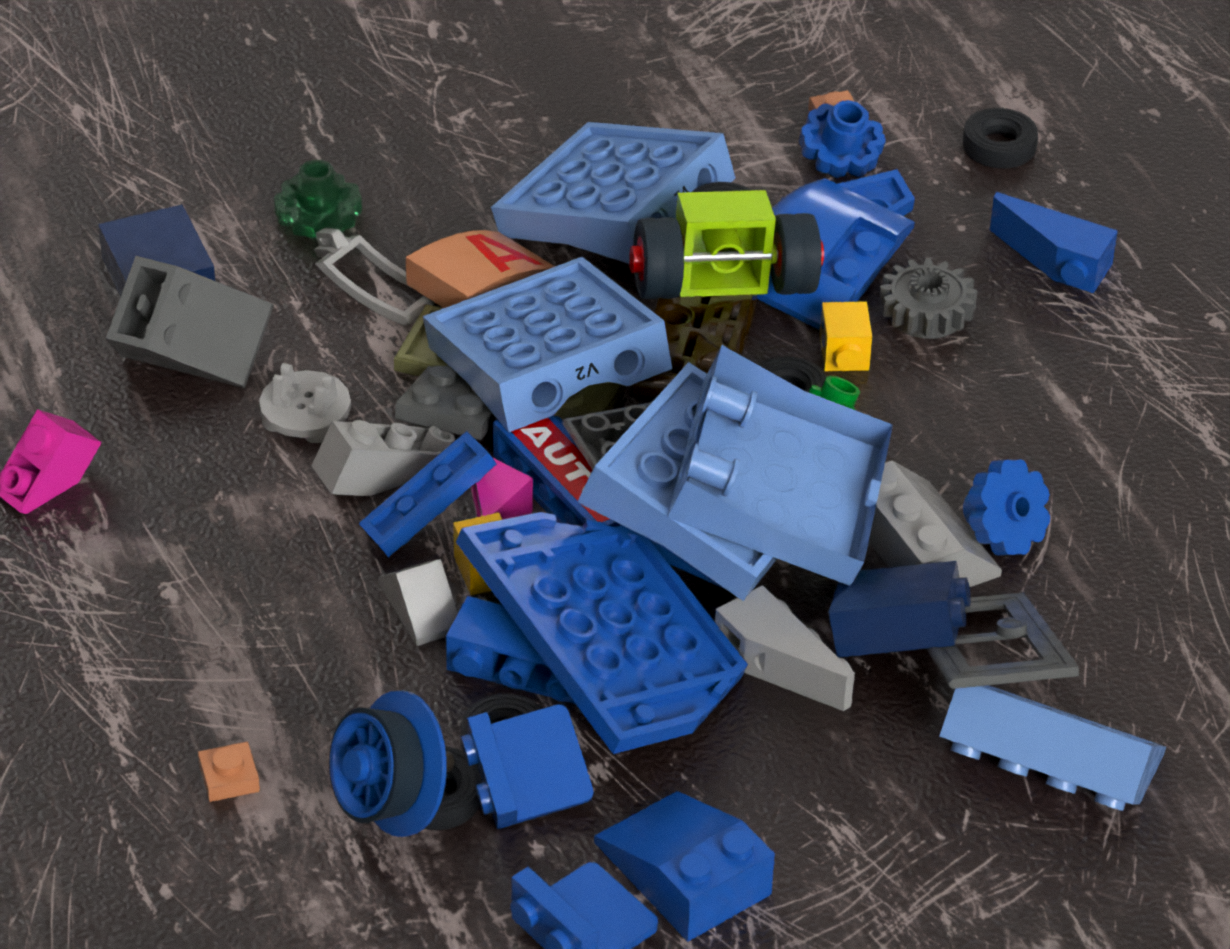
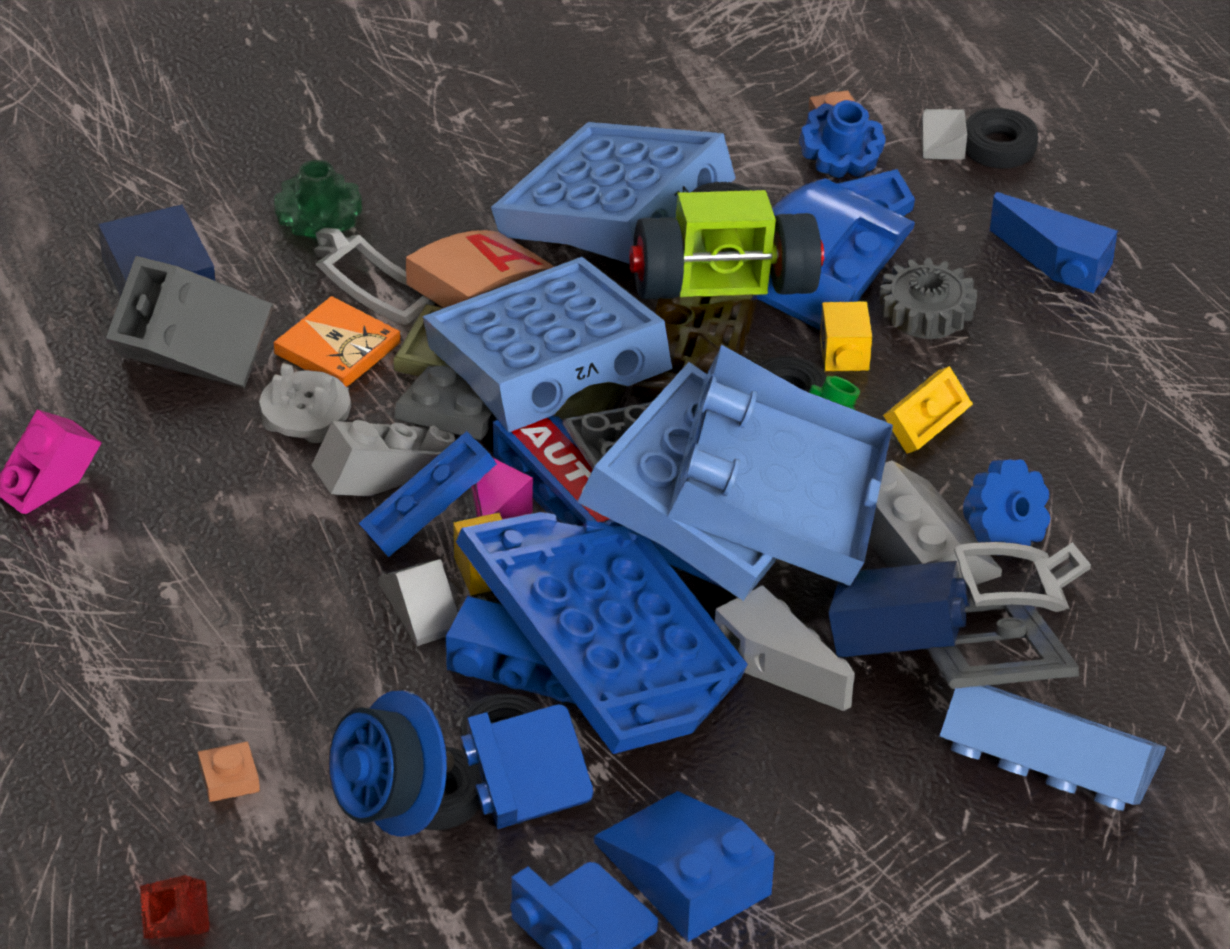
none -> clear red slope [140,875,210,939]
none -> orange tile [274,296,401,387]
none -> yellow plate [883,366,973,454]
none -> light grey slope [920,109,967,160]
none -> light grey sword [954,542,1091,612]

